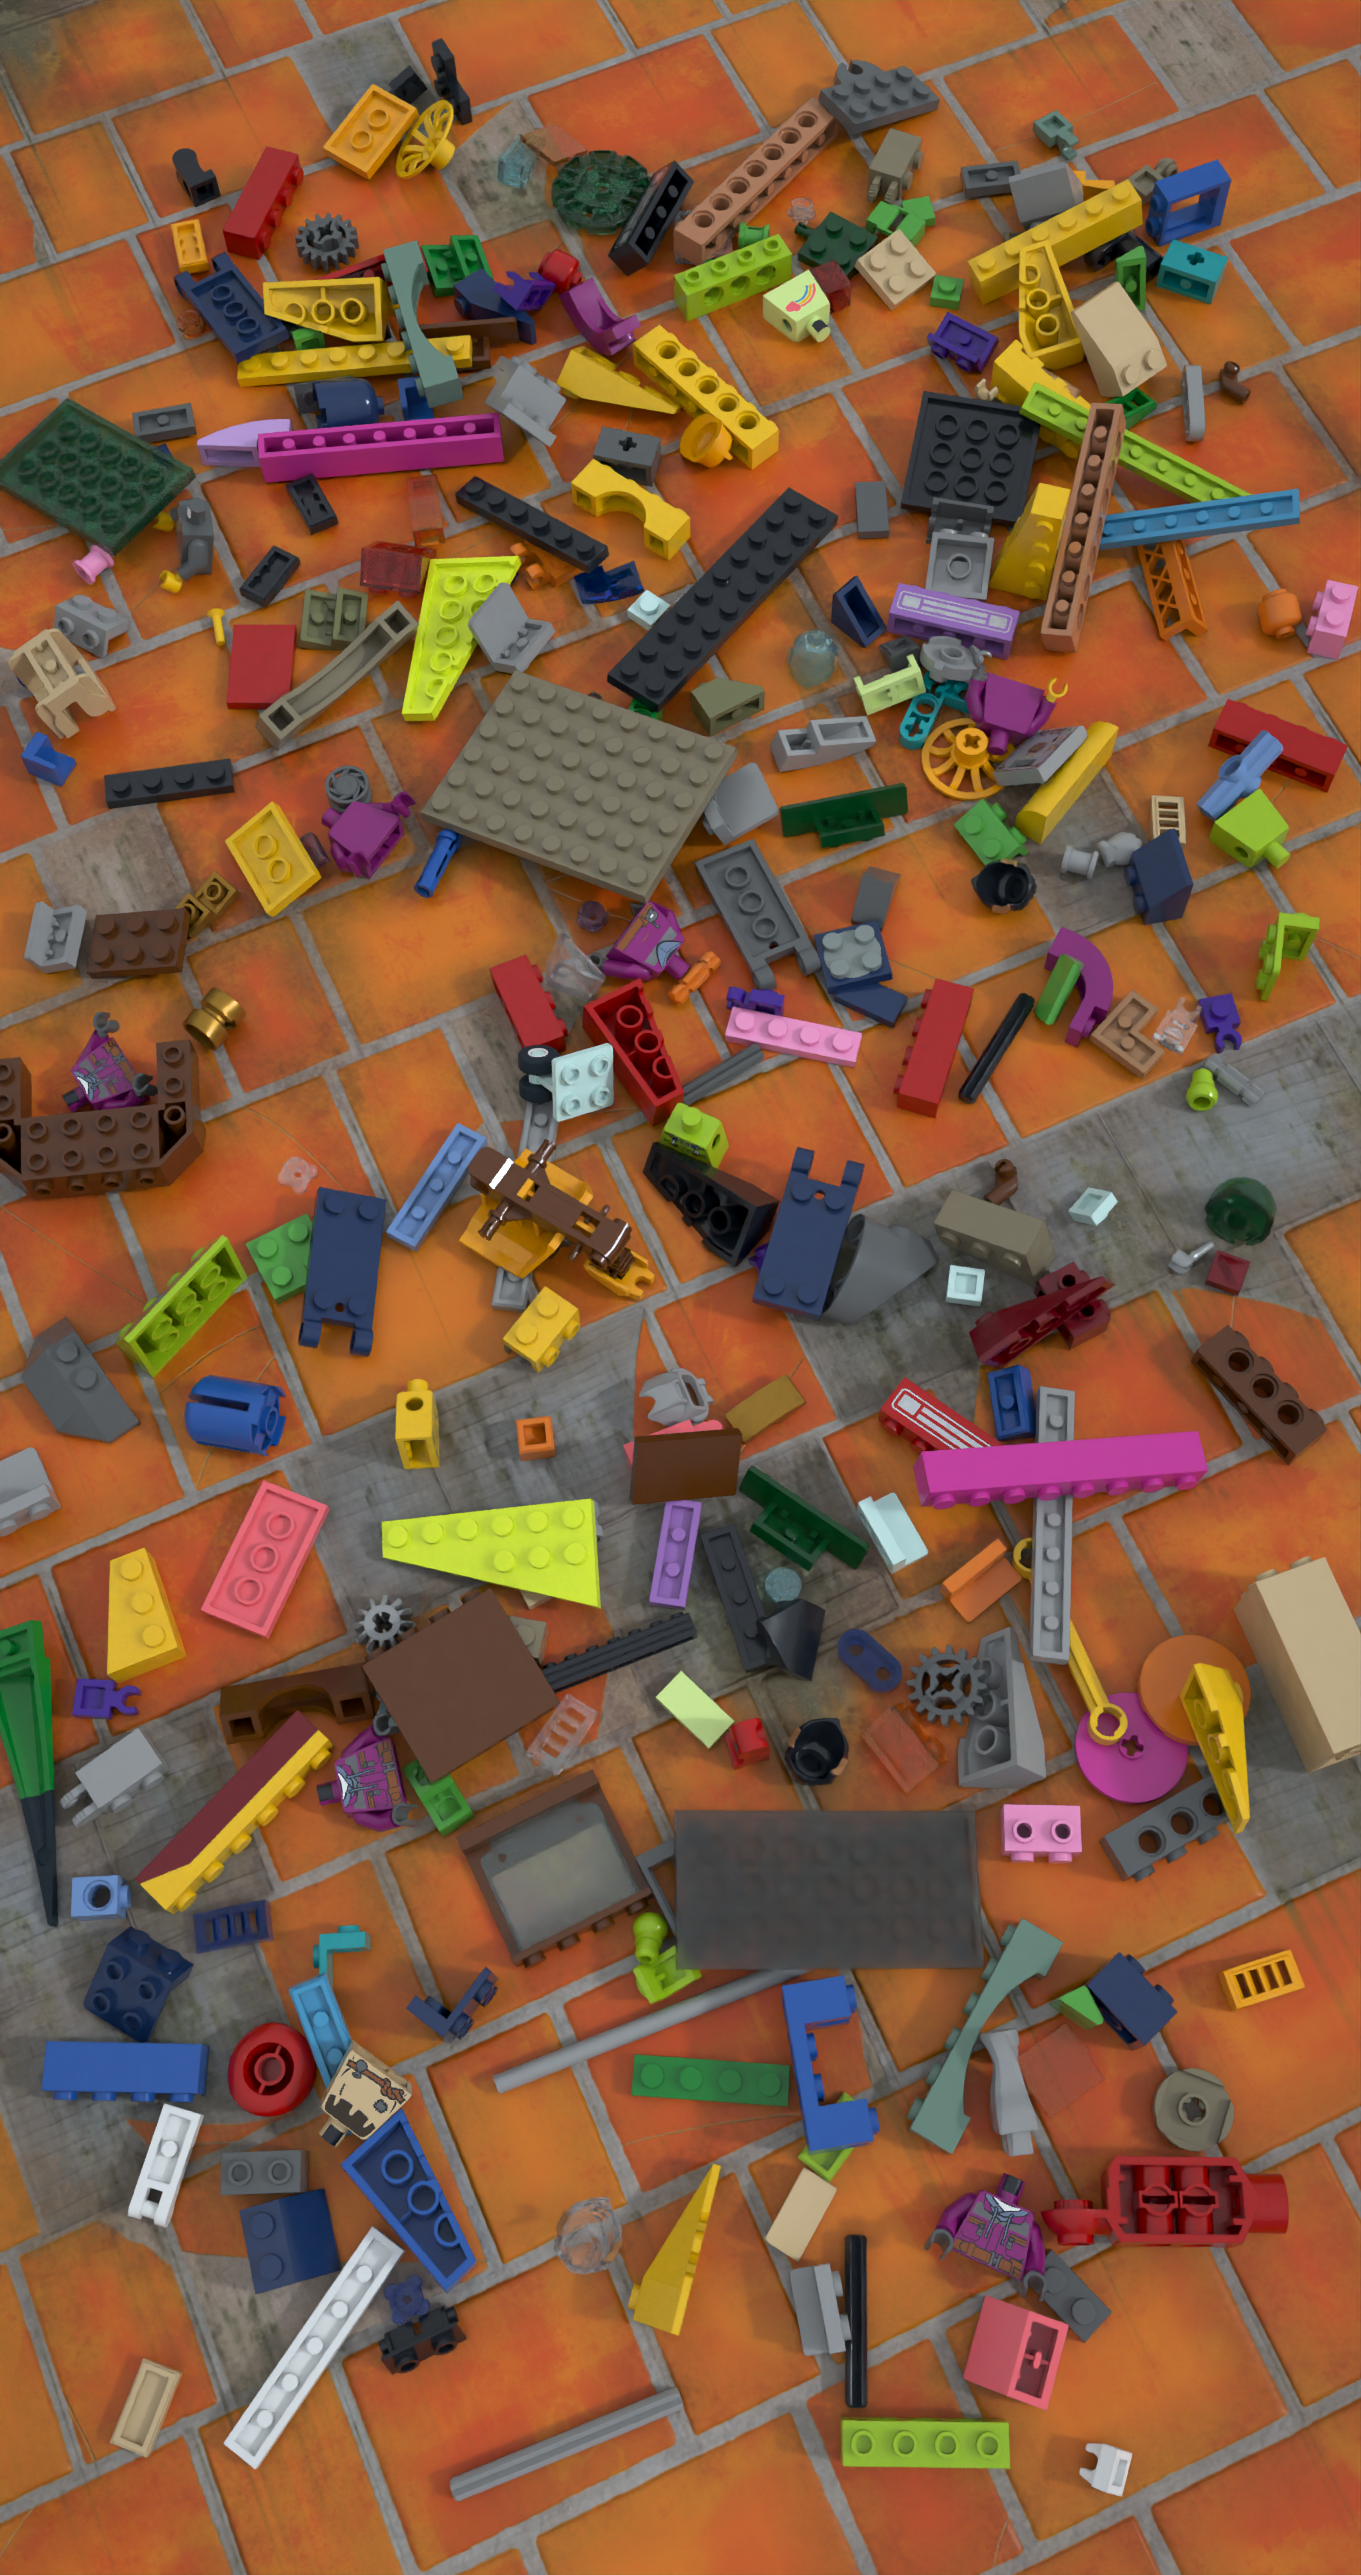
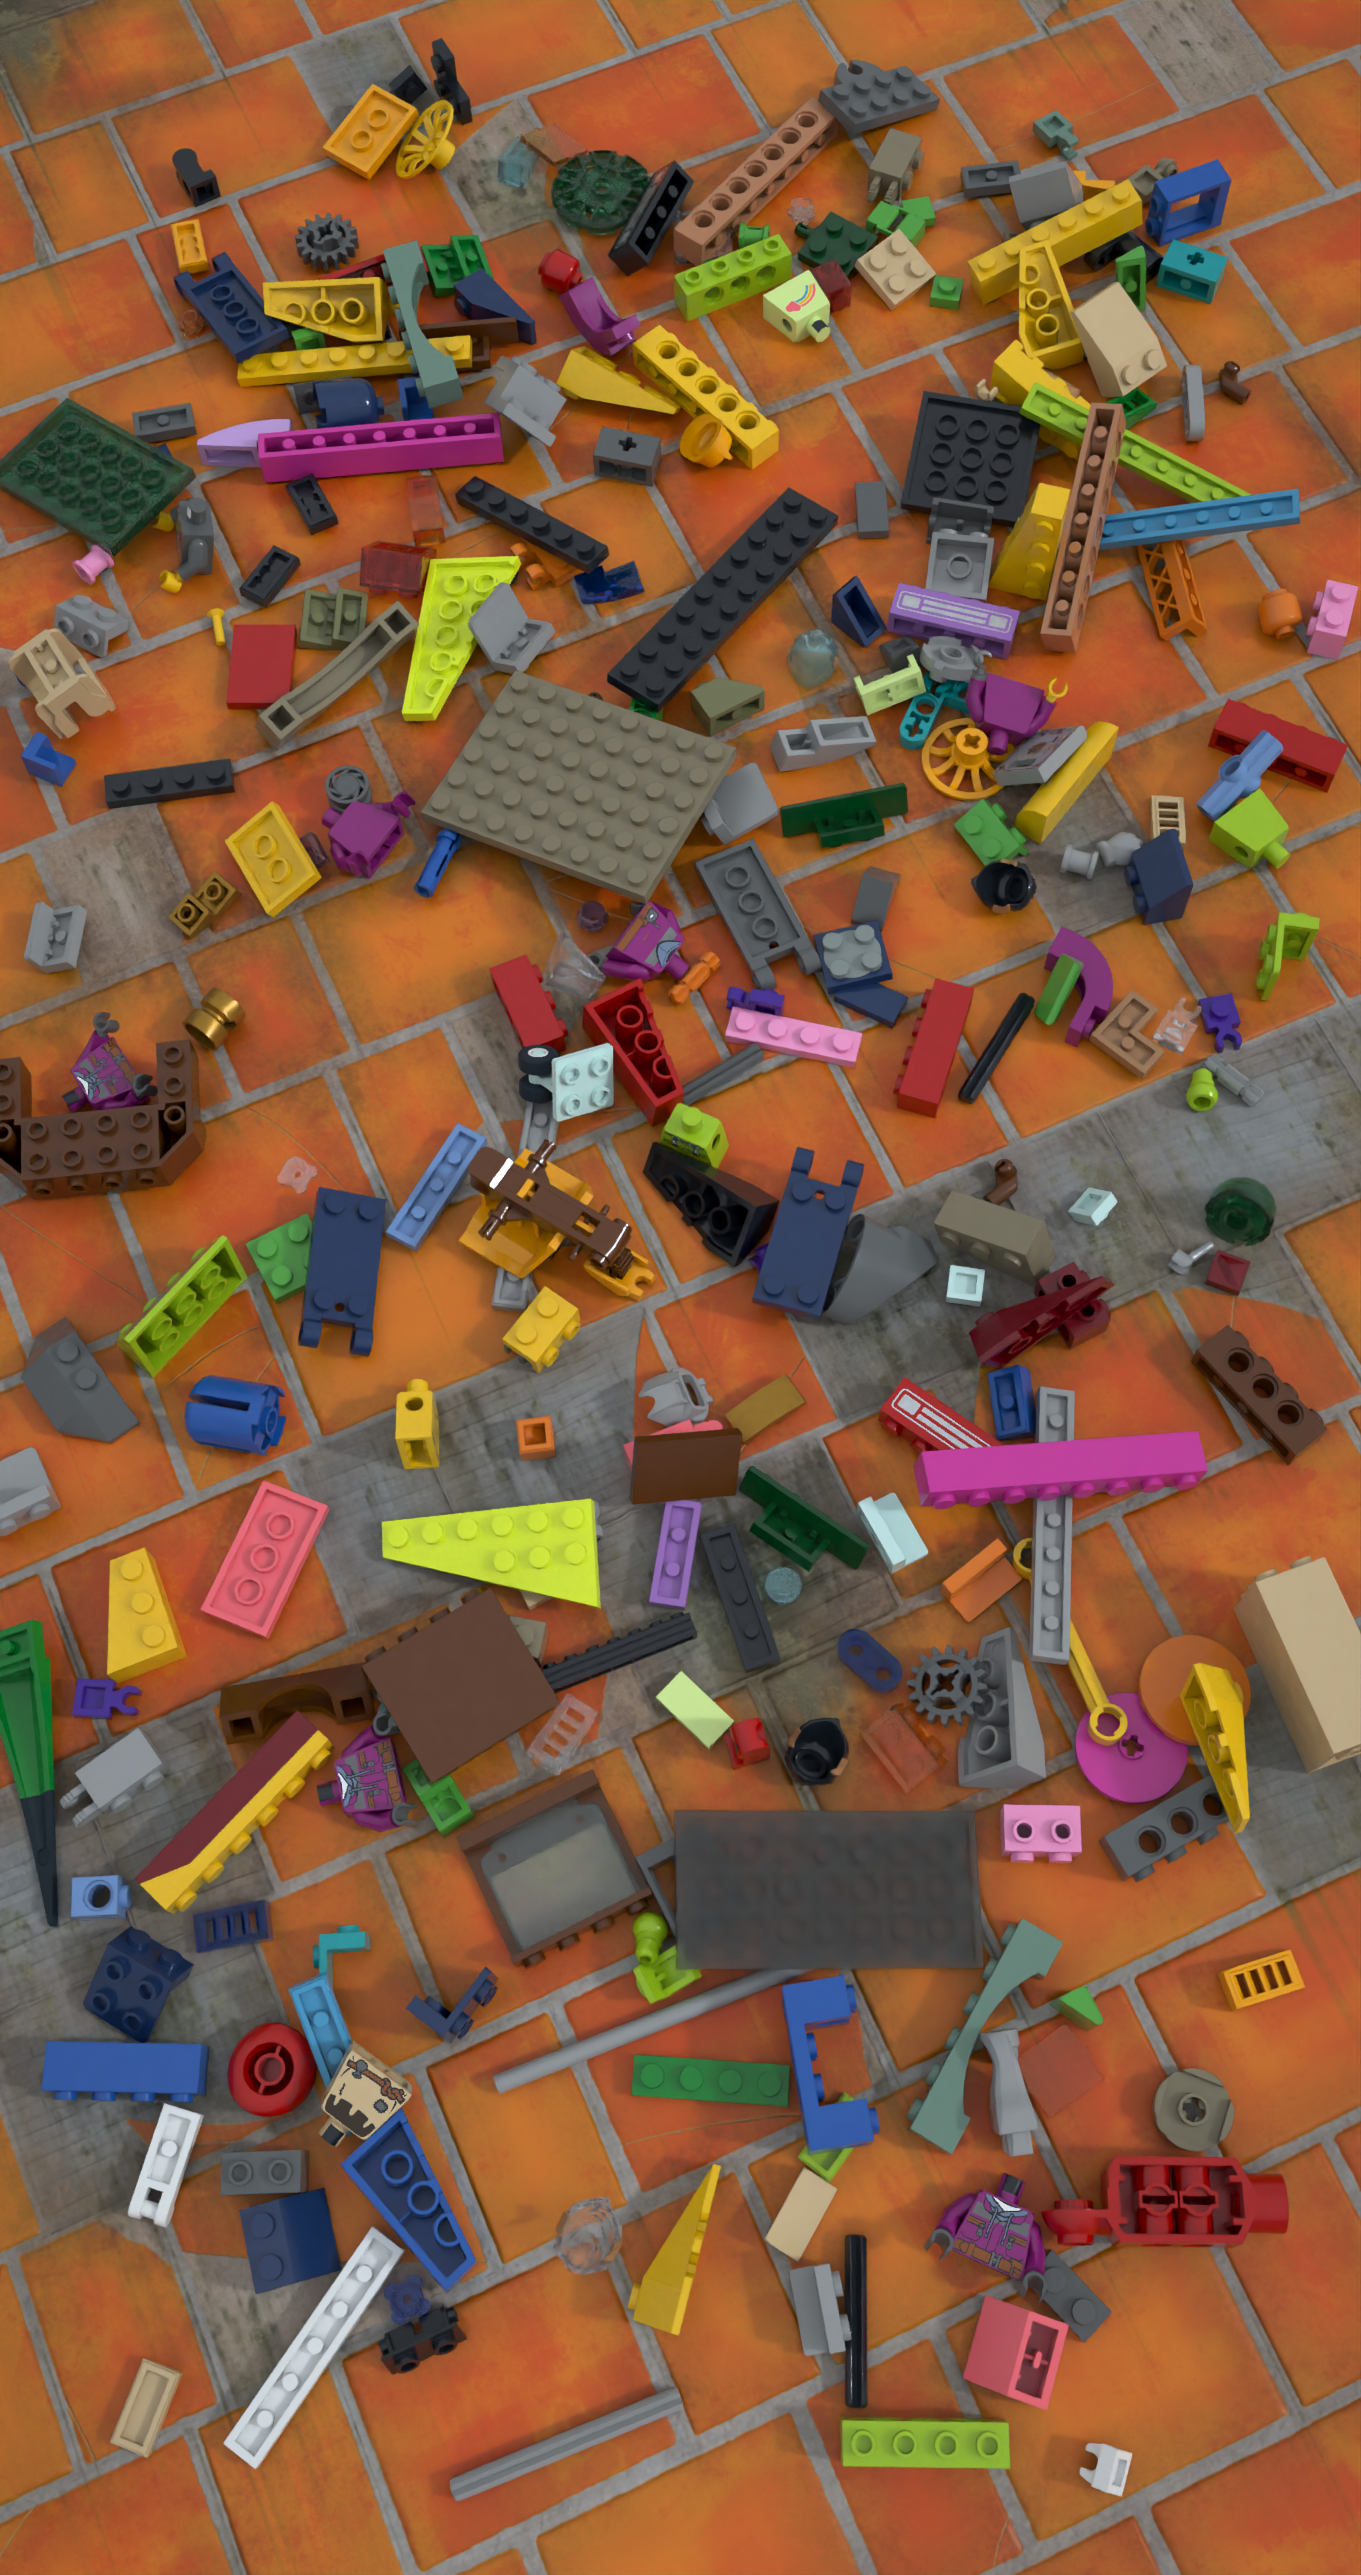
reddish brown plate [86,908,190,979] -> none
red brick [222,146,304,260] -> none
light grey gear [353,1595,416,1654] -> none
dark purple hinge [493,271,557,311] -> none
yellow arch [571,459,691,561] -> none
light aqua plate [627,590,671,631] -> none
black slope [755,1599,826,1681] -> none
dark purple bracket [927,312,999,374] -> none
dark blue brick [1083,1952,1178,2051] -> none

